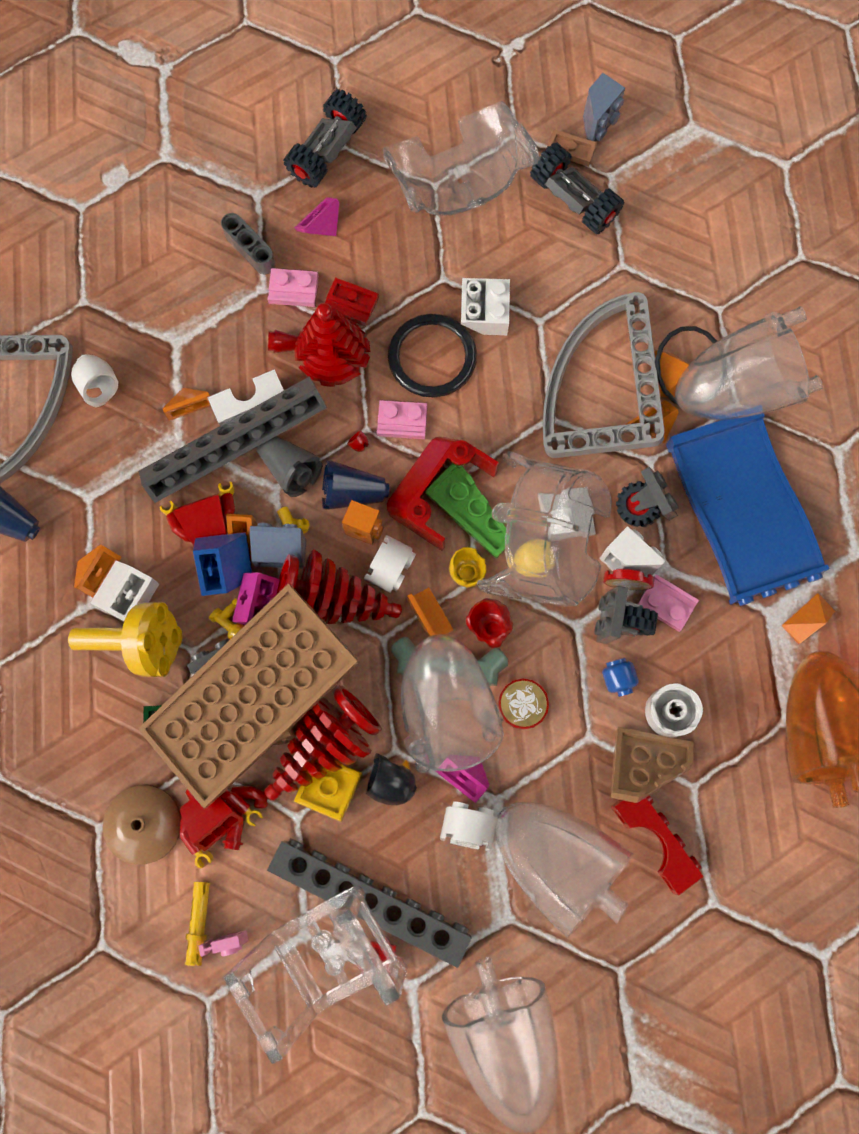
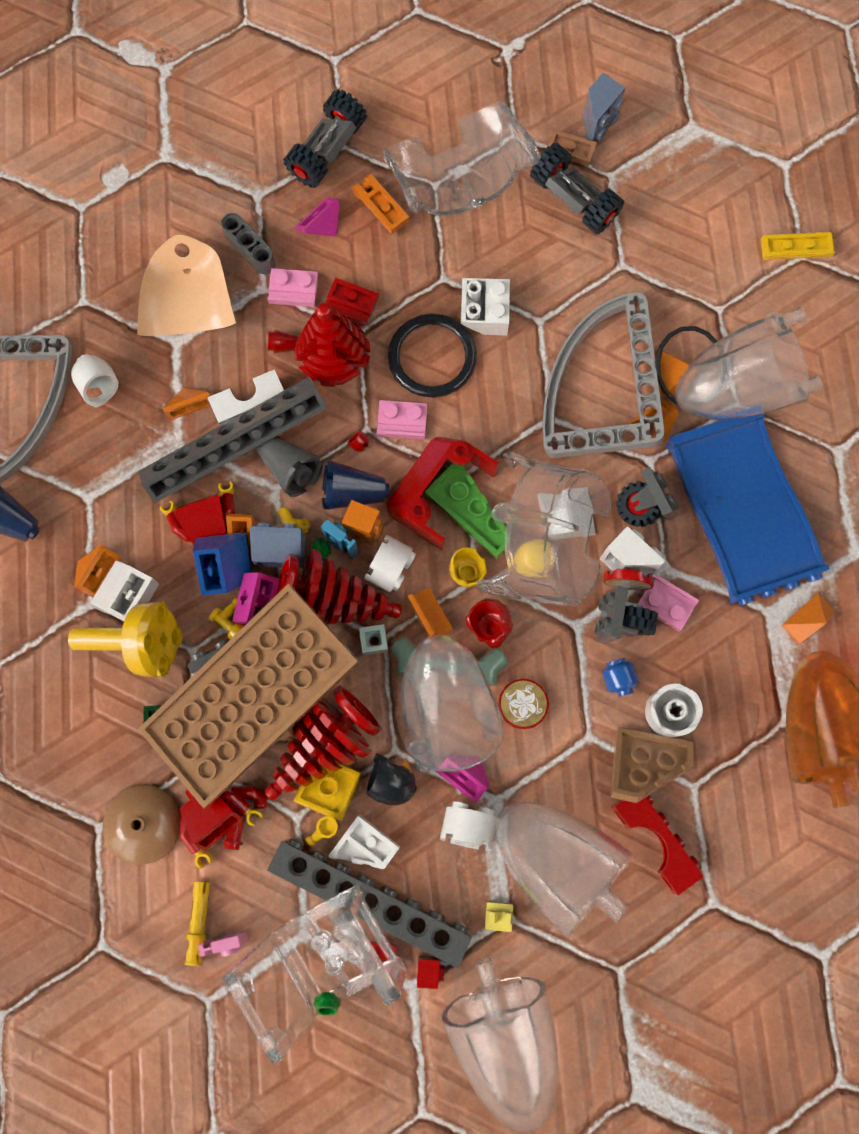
none -> light nougat piece [137,234,236,336]
none -> yellow piece [305,816,338,847]
none -> green plate [311,537,331,561]
none -> green plate [314,992,341,1016]
none -> dark azure plate [321,520,359,560]
none -> white wing [328,815,401,869]
none -> orange plate [352,174,409,235]
none -> light aqua plate [359,624,388,656]
none -> red plate [417,956,445,989]
none -> light yellow tile [485,901,513,932]
none -> yellow tile [761,232,835,260]

